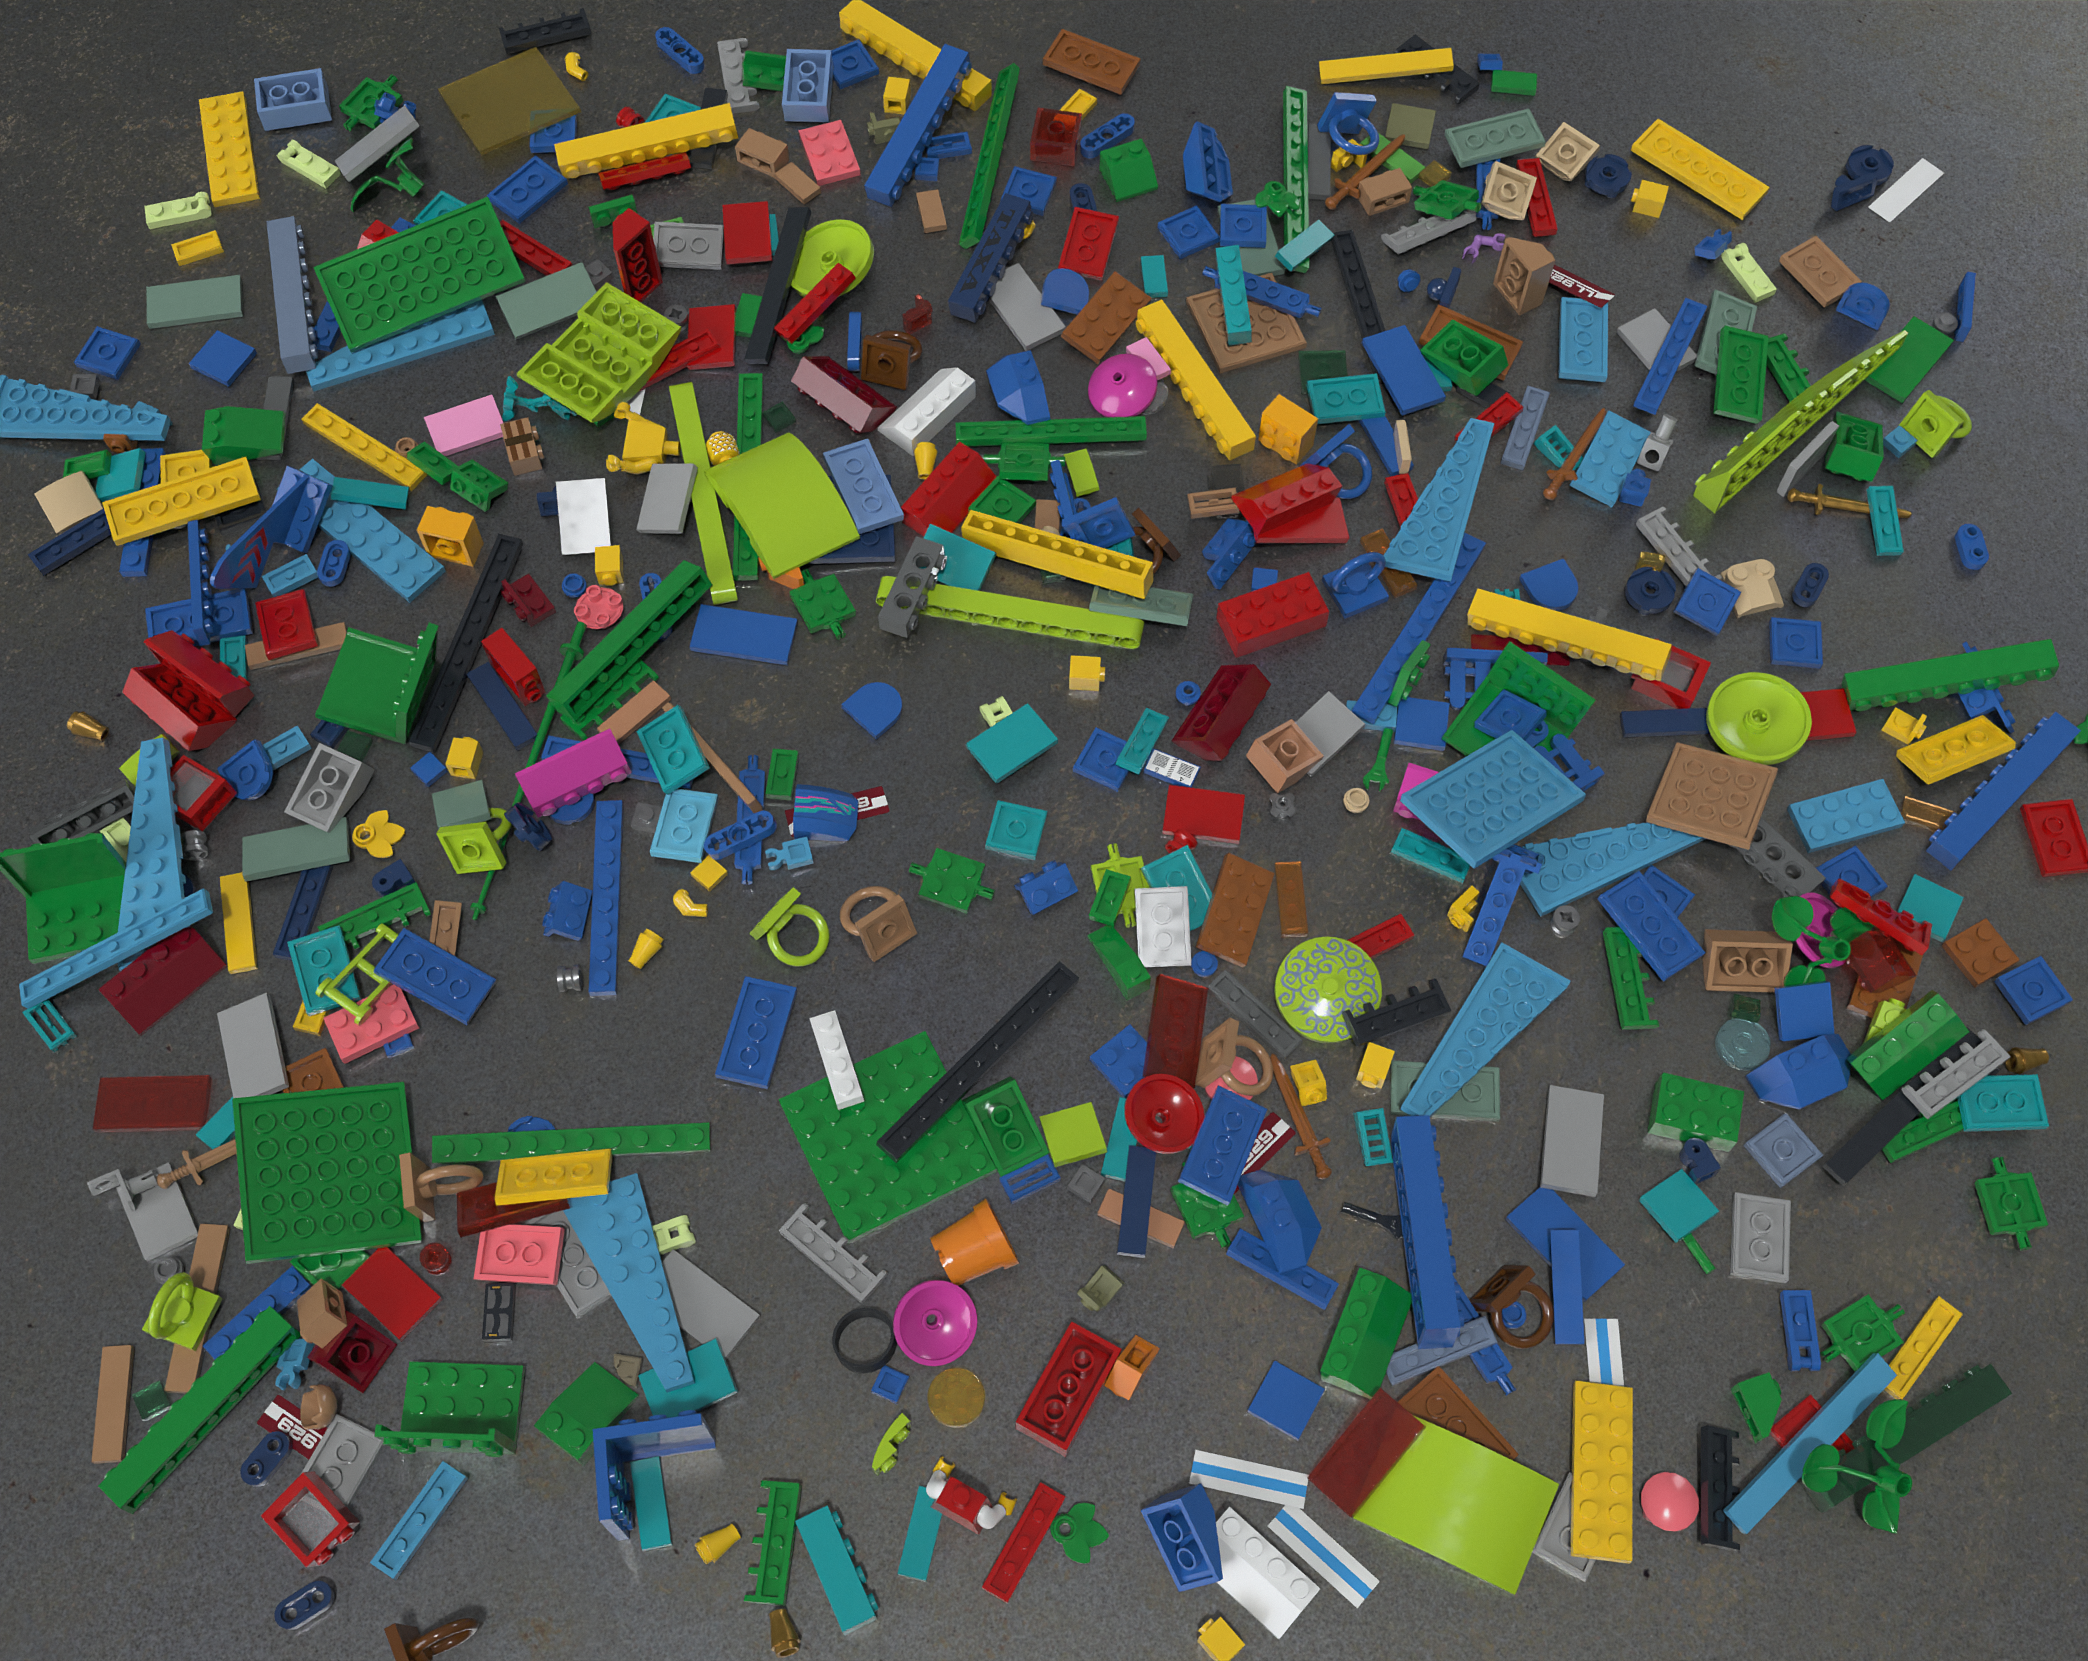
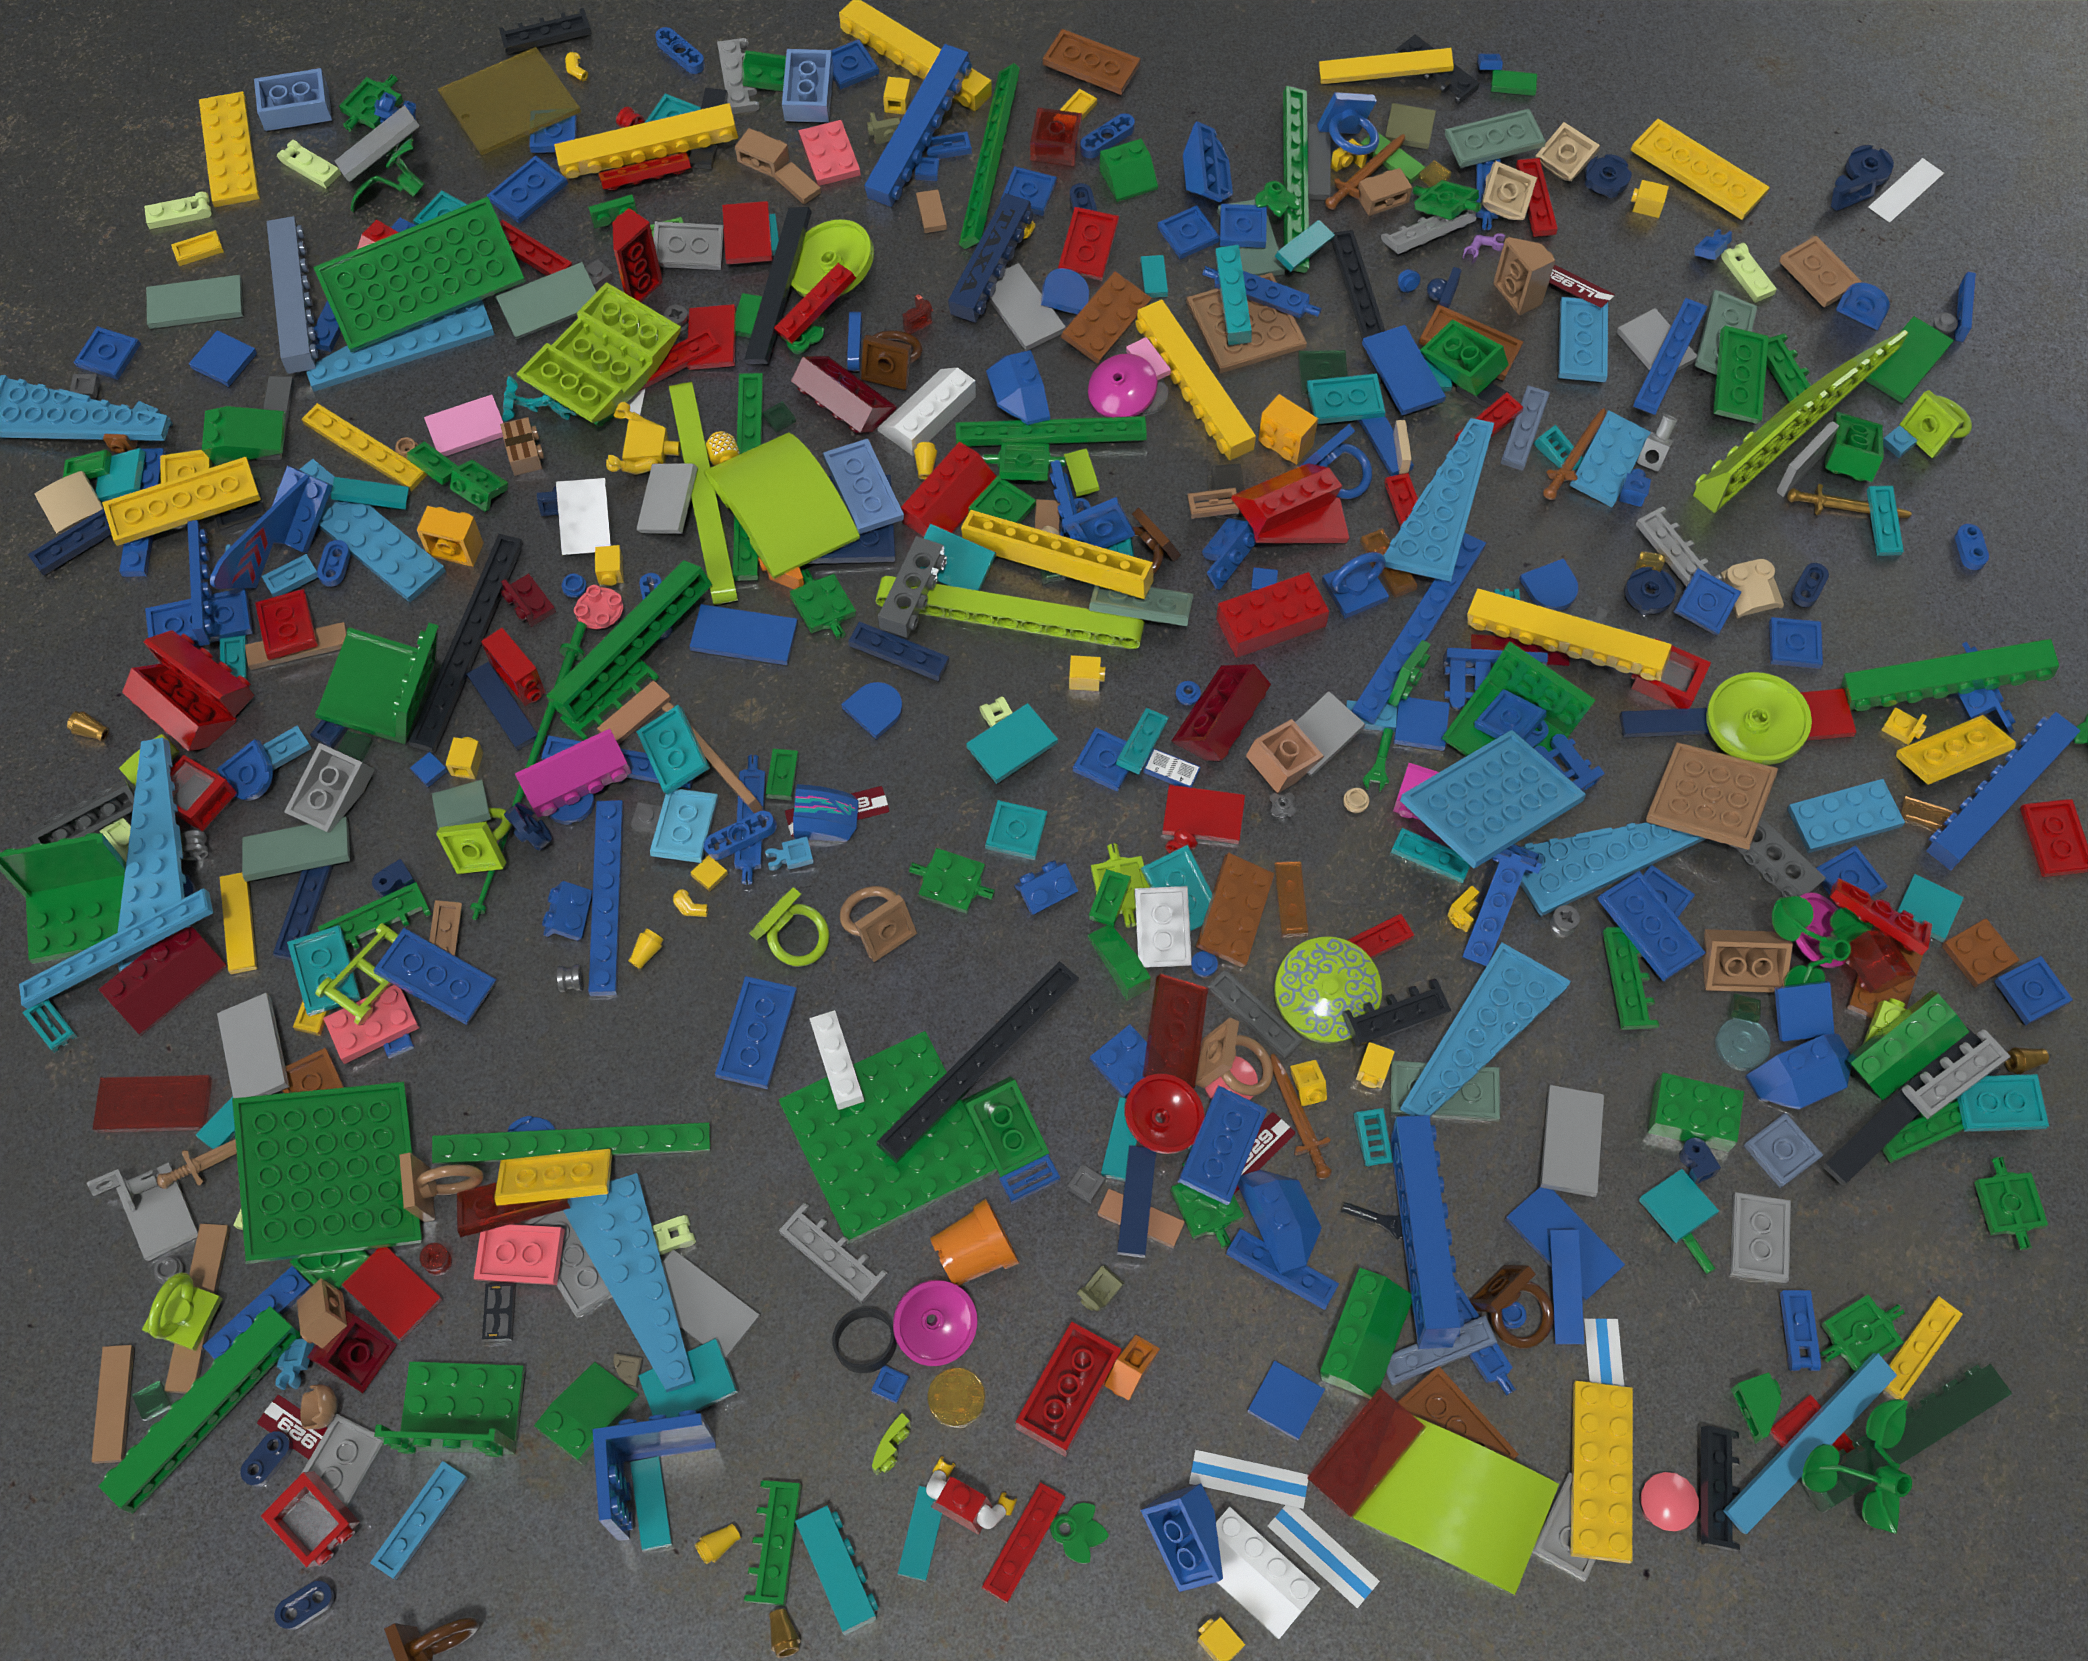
yellow plate [352,810,405,858] -> none
lime tile [1039,1102,1107,1167] -> none
none -> dark blue plate [848,621,949,681]

